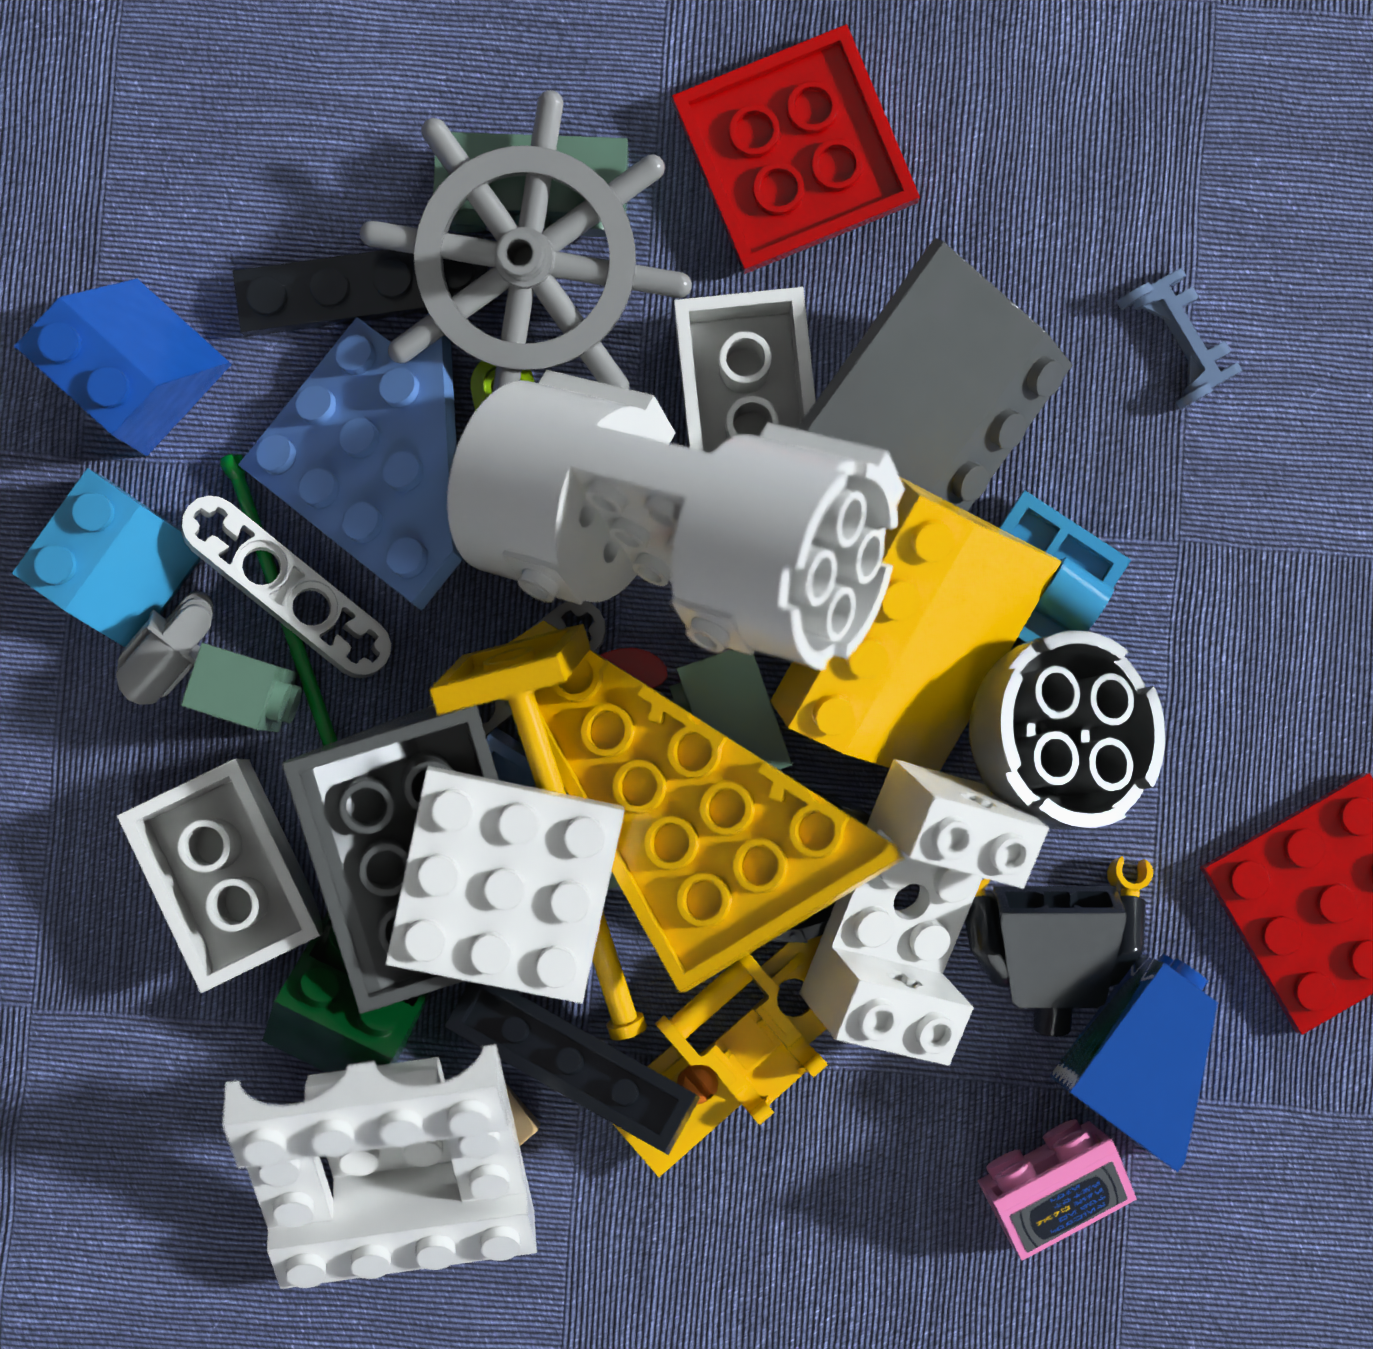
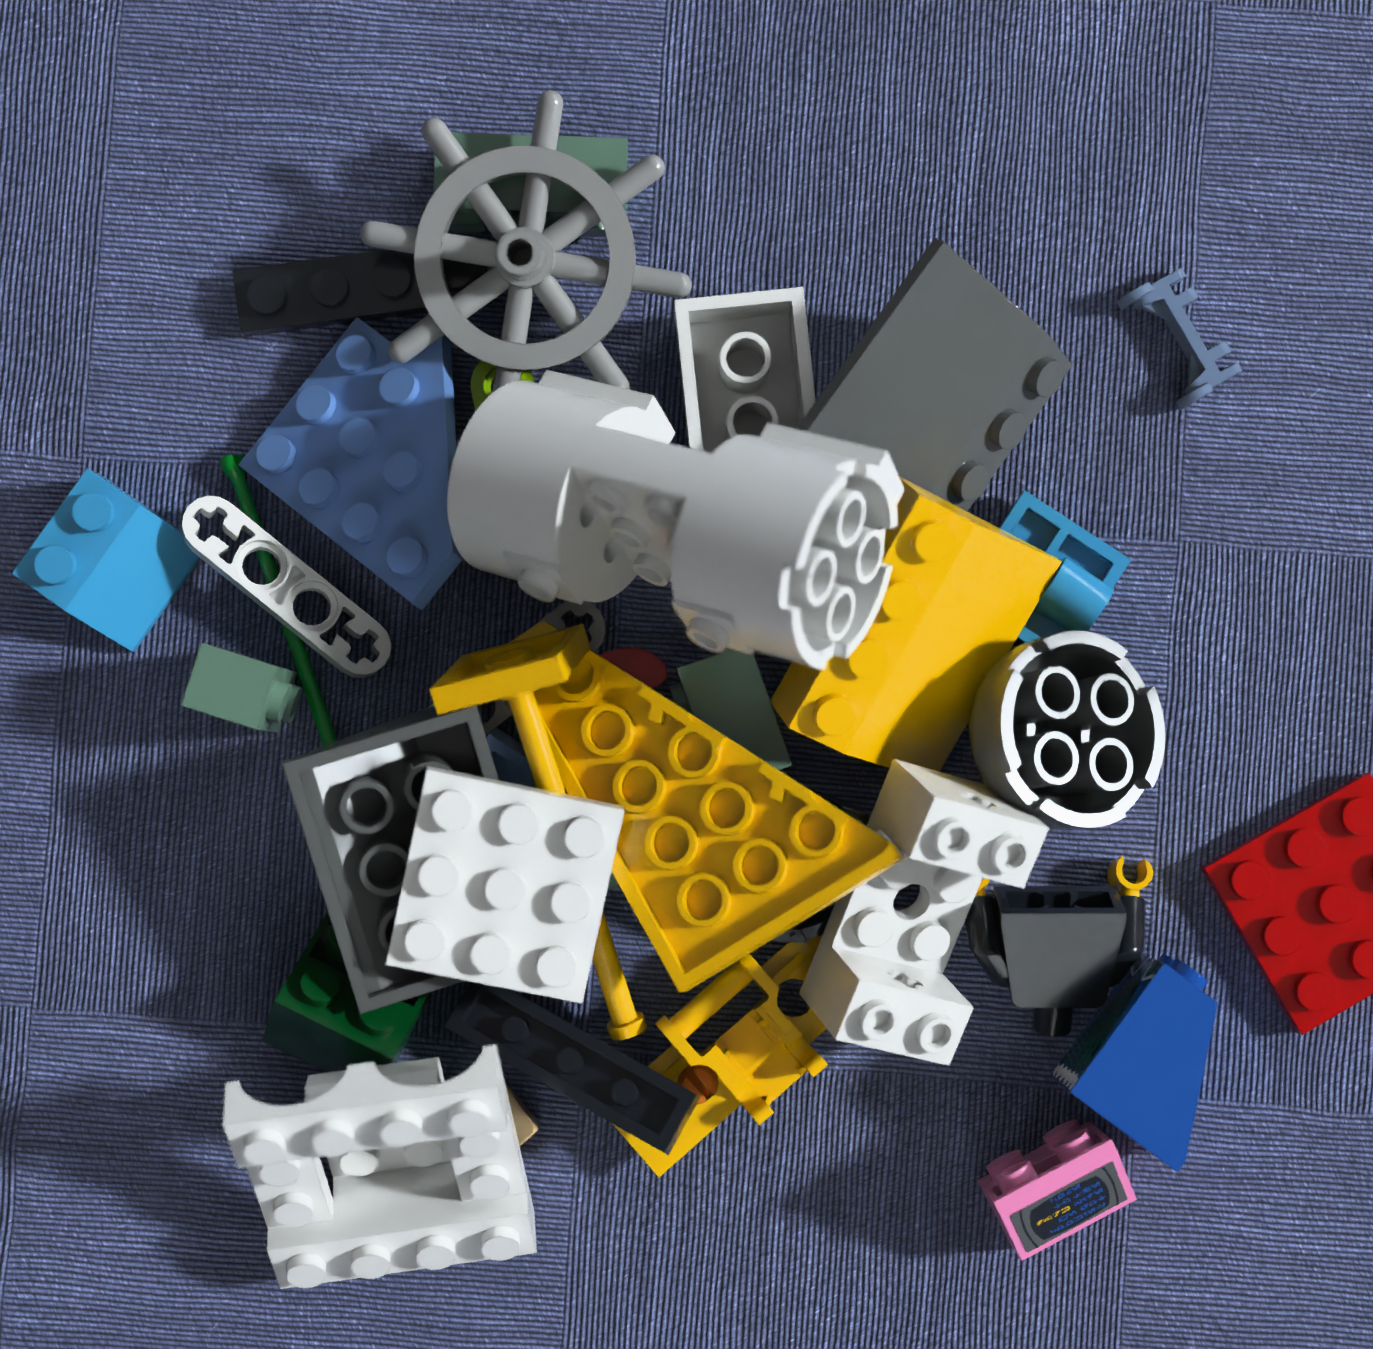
blue slope [14,279,232,456] -> none
light grey arm [116,591,214,705] -> none
white brick [117,759,323,993] -> none
red plate [672,24,920,274] -> none

